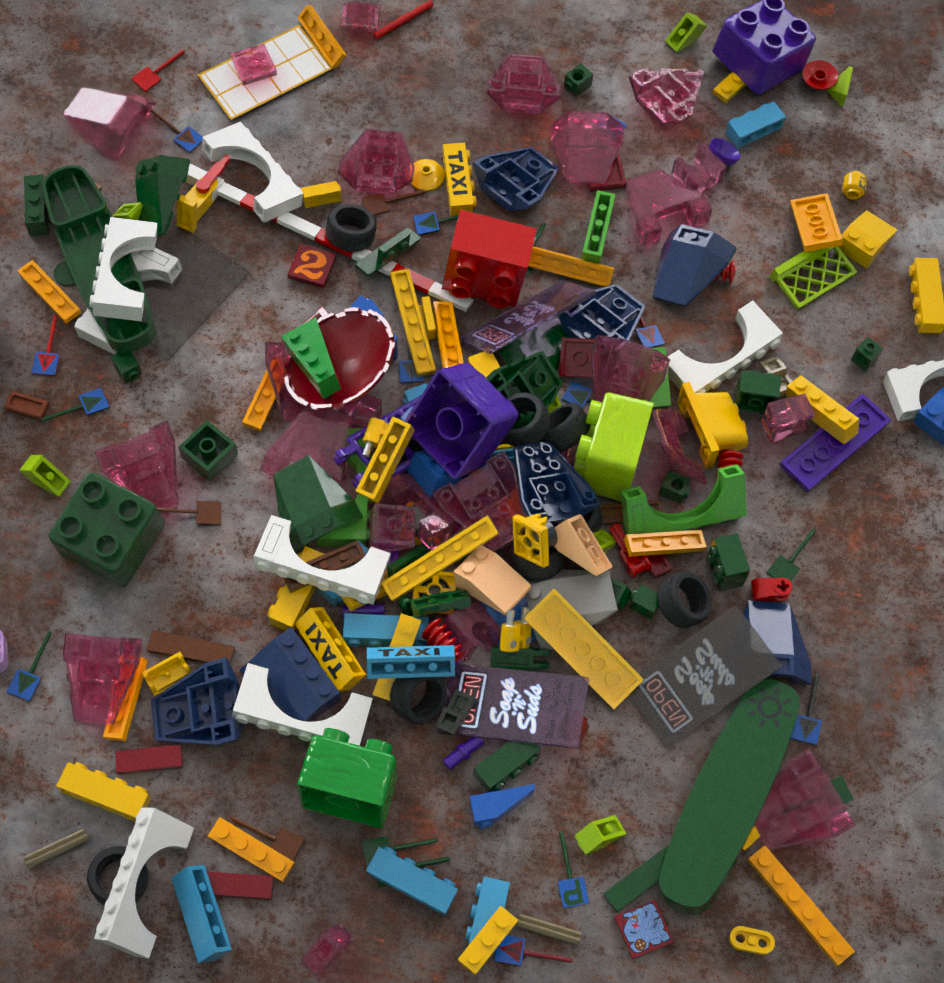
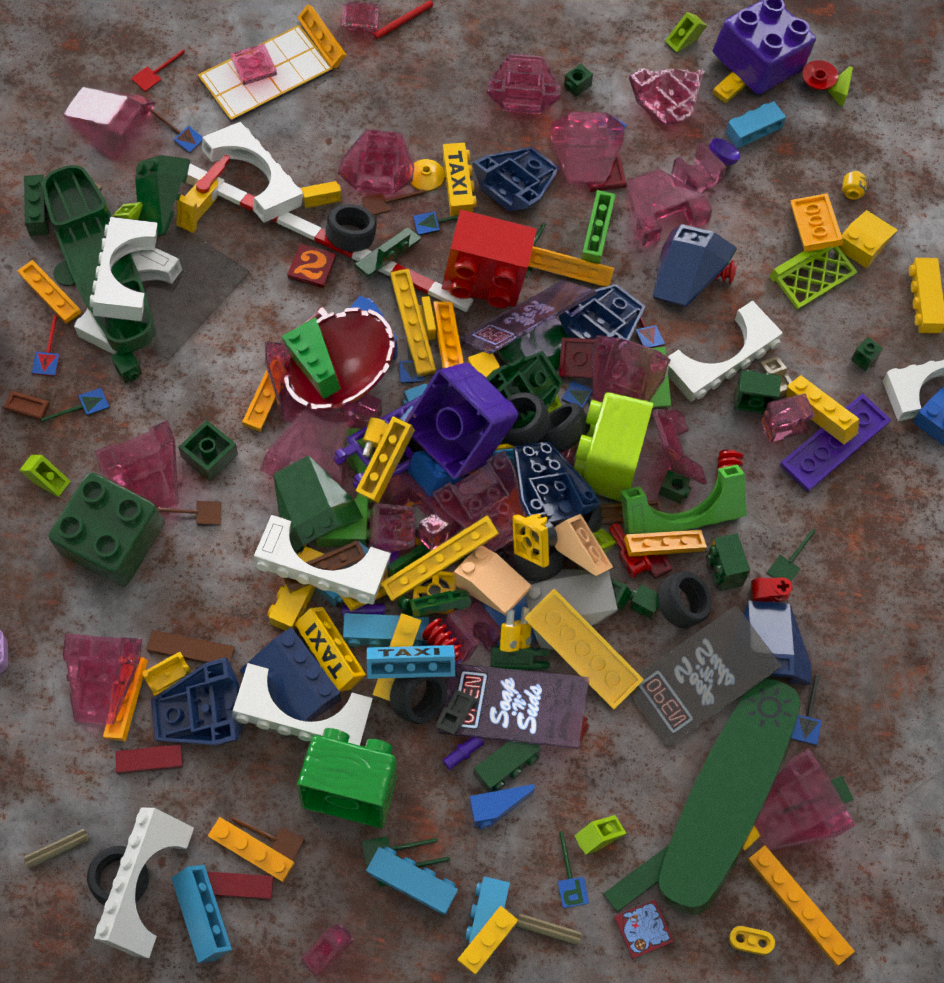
piece [7,631,52,701] -> none
yellow brick [56,762,151,822] -> none
piece [495,935,573,966] -> none
yellow windscreen [677,382,748,469] -> none

